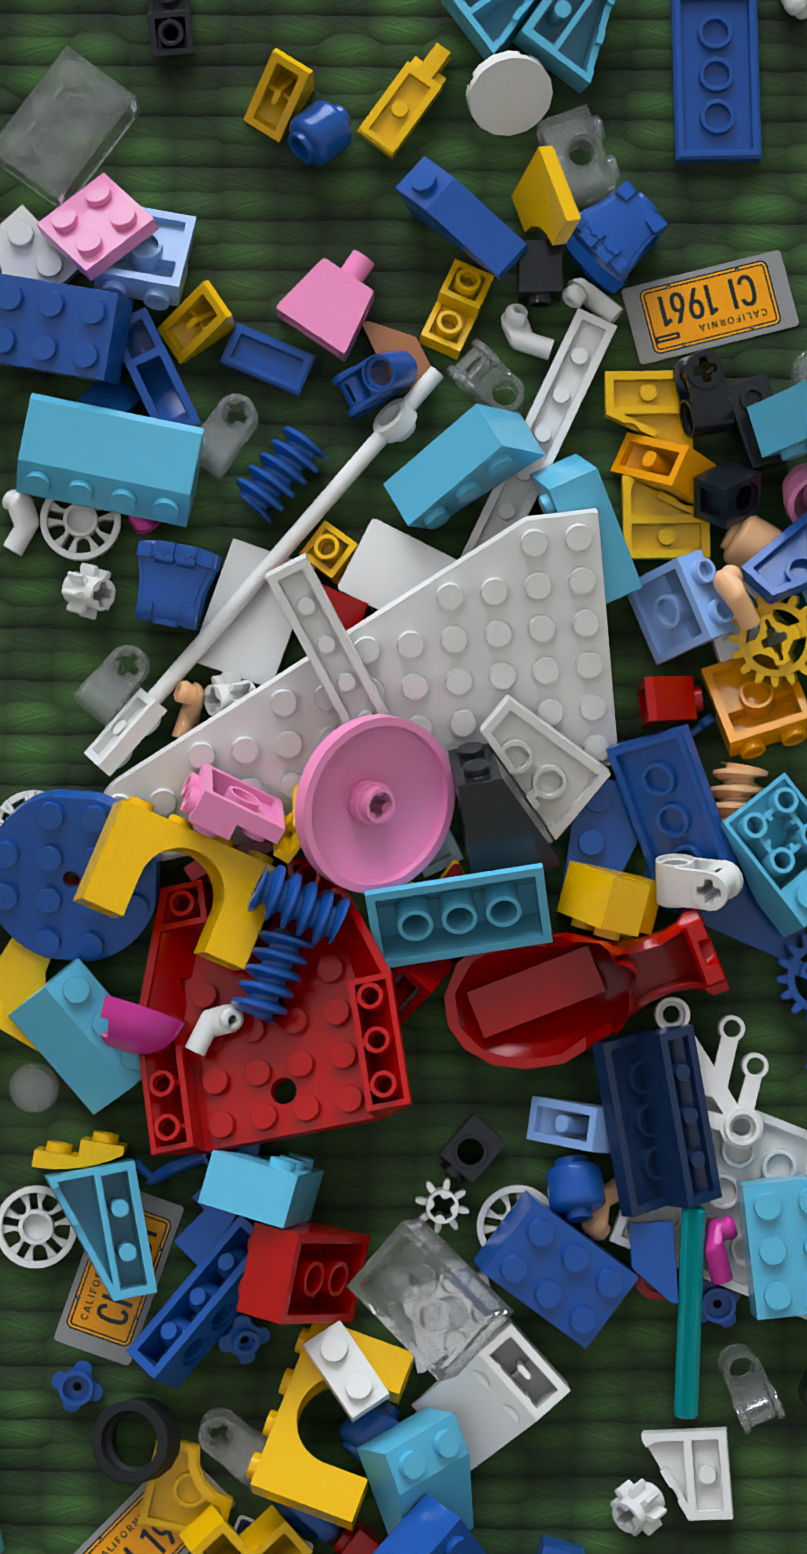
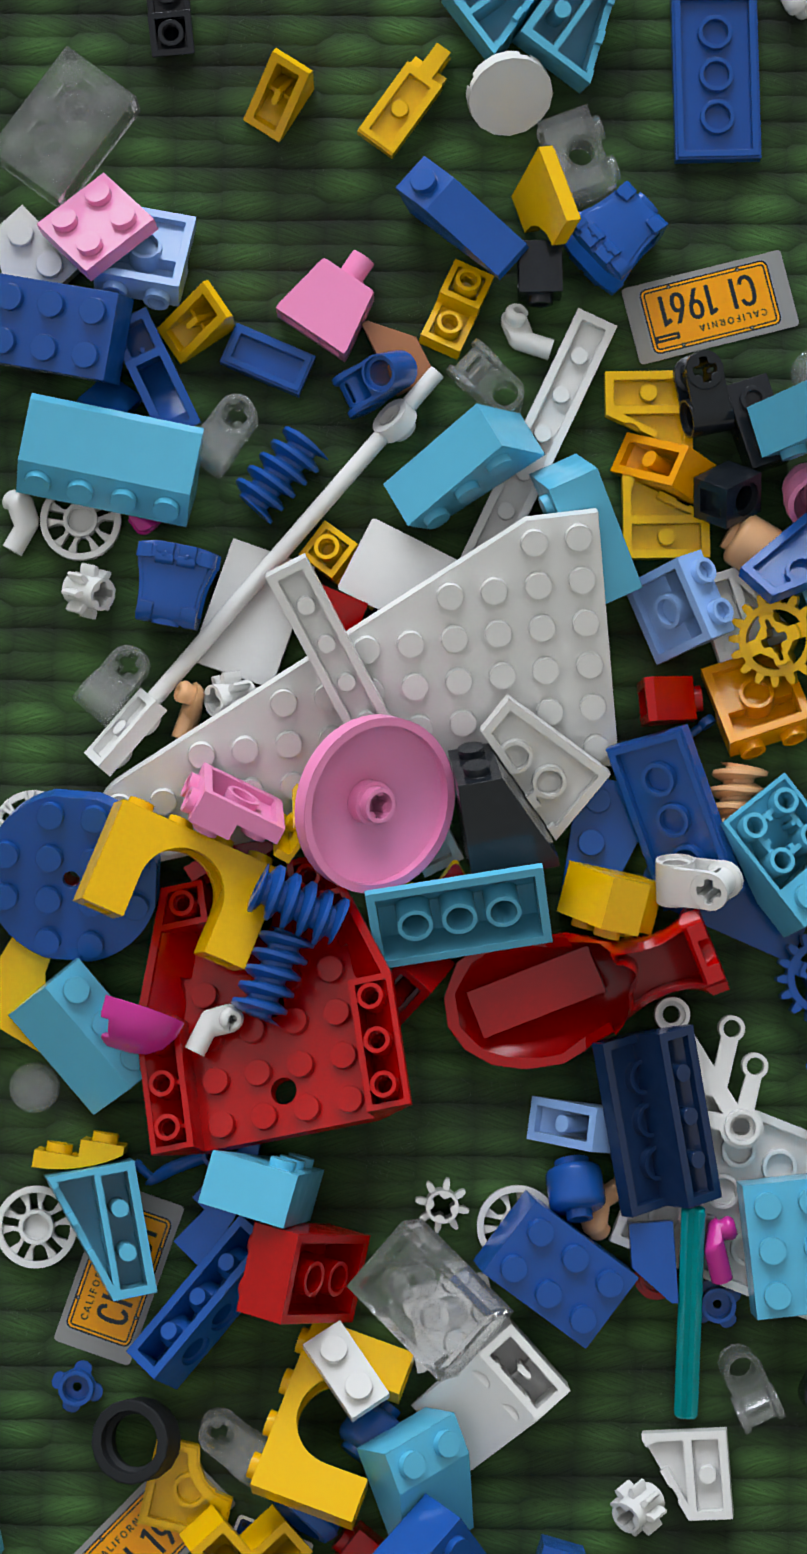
blue plate [218,1314,270,1364] -> none
blue head [288,100,352,166] -> none
black brick [439,1112,507,1183] -> none
white arm [562,278,623,324] -> none
light nougat arm [713,565,760,630] -> none

